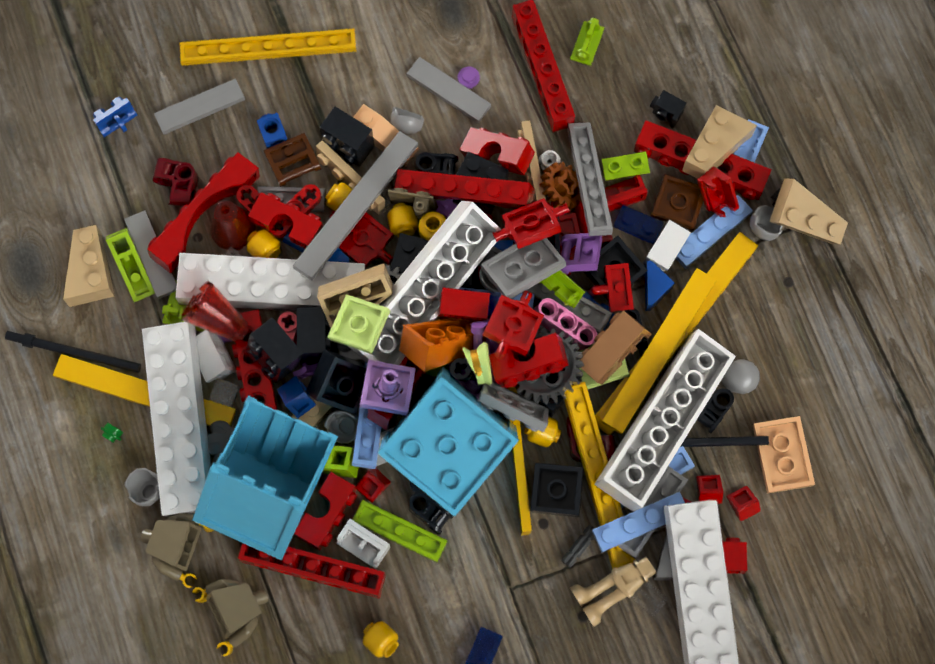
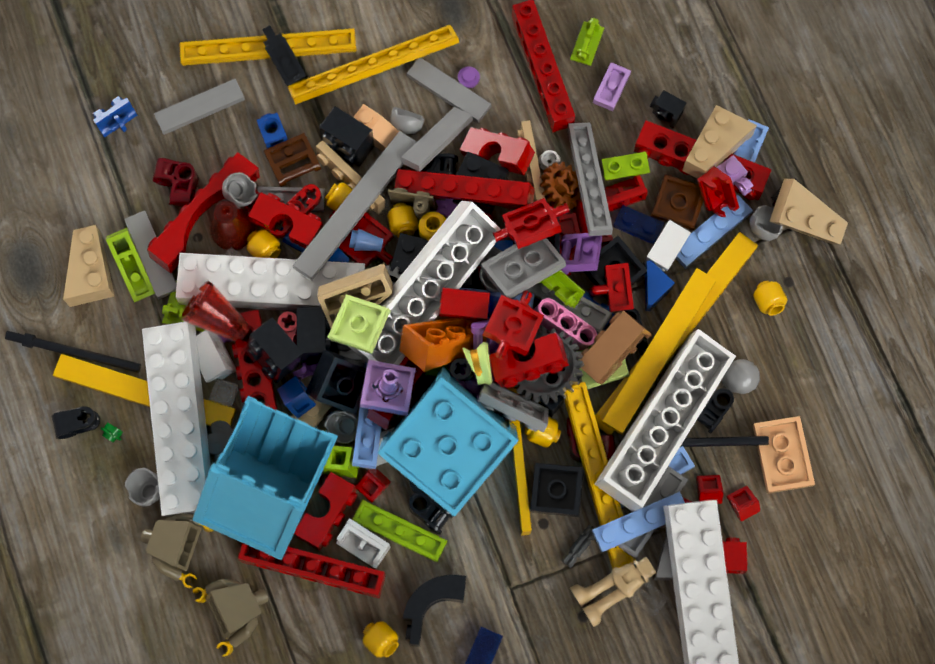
none -> black piece [51,406,100,439]
none -> light grey hair [222,172,258,207]
none -> black hinge [262,25,306,86]
none -> yellow tile [287,25,459,105]
none -> medium blue cone [349,229,384,252]
none -> light grey tile [401,107,473,172]
none -> black arch [403,575,466,647]
none -> lavender plate [593,63,631,111]
none -> lavender plate [716,155,754,196]
none -> yellow head [753,281,787,316]

